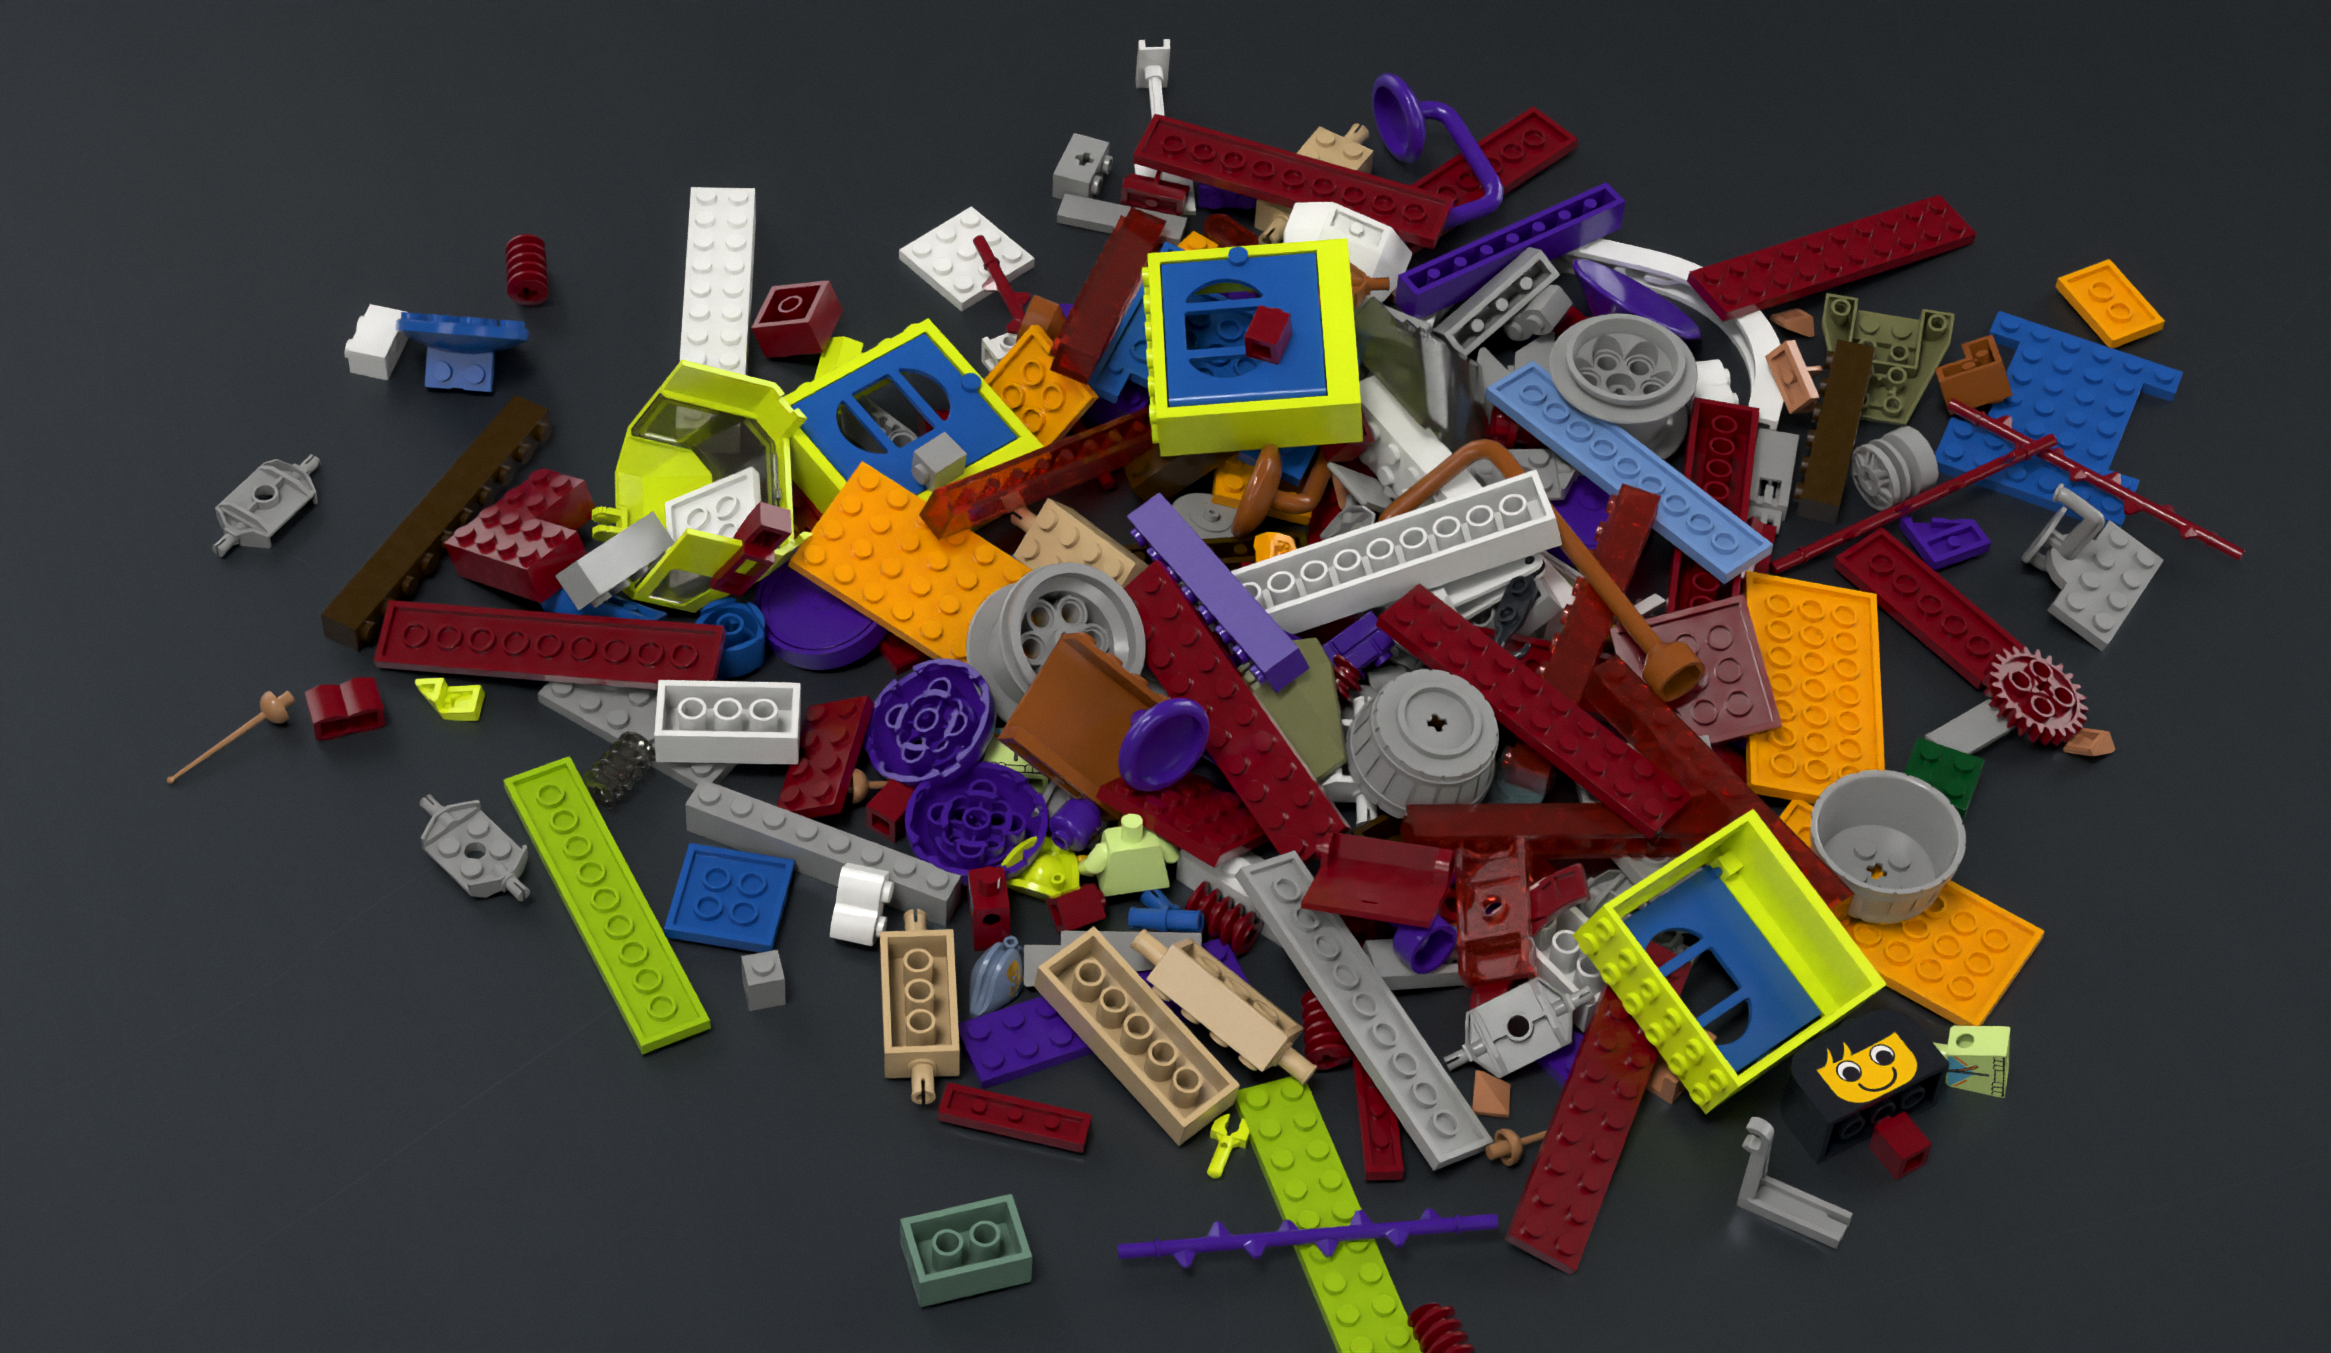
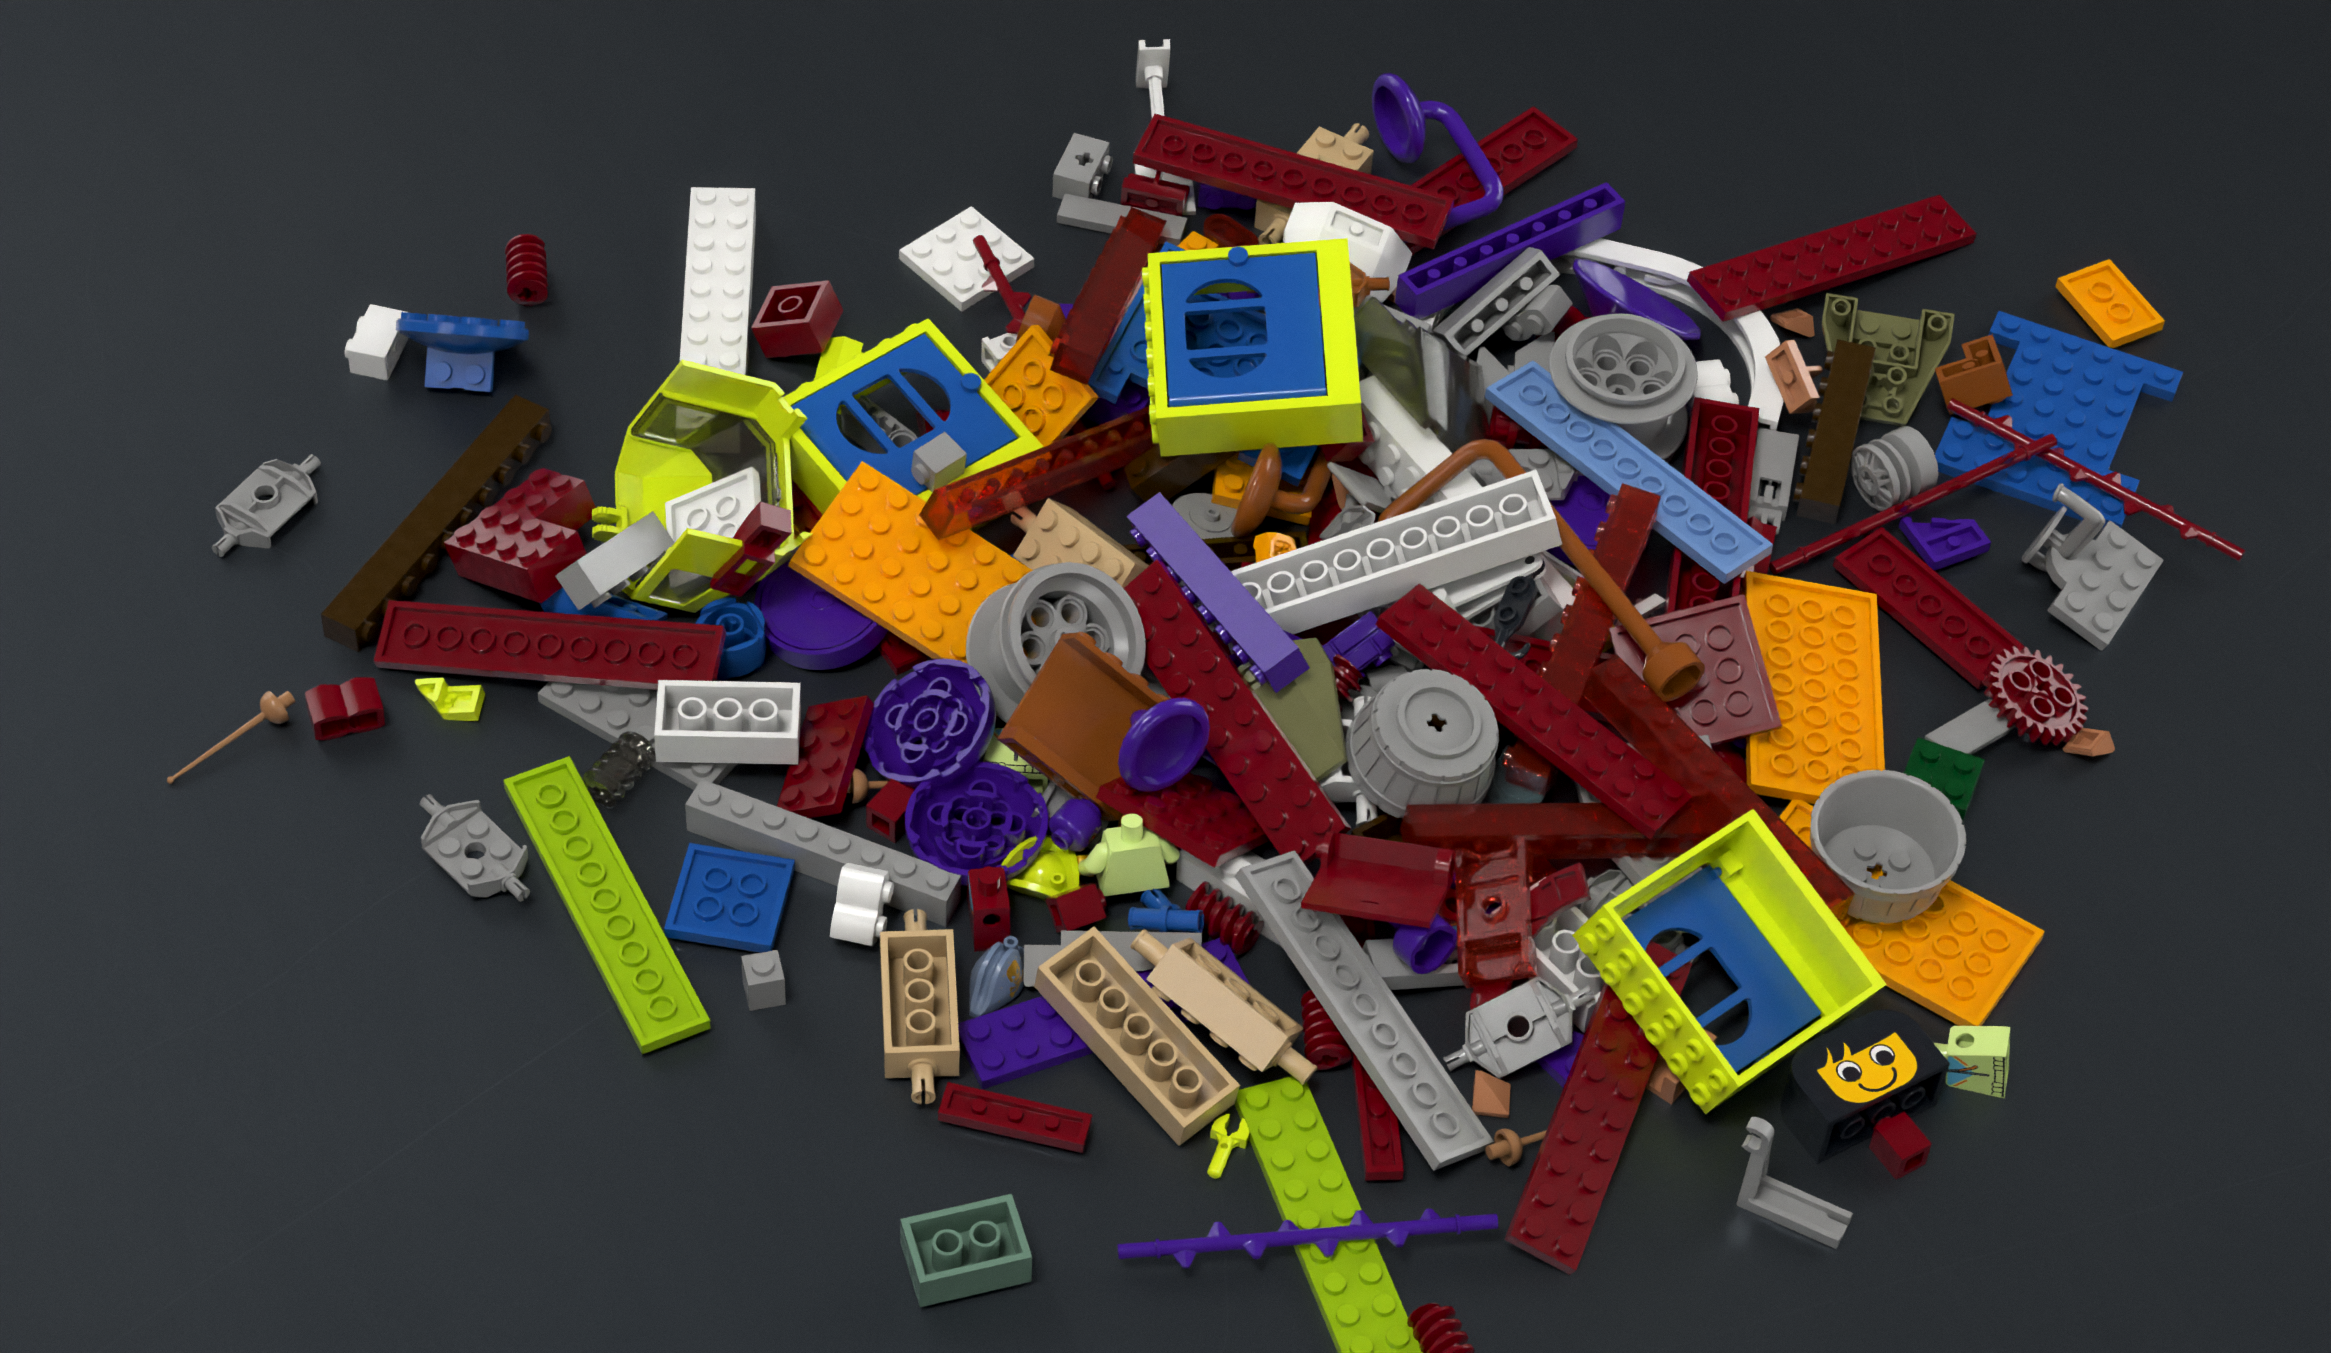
dark red brick [1244,305,1292,365] -> none

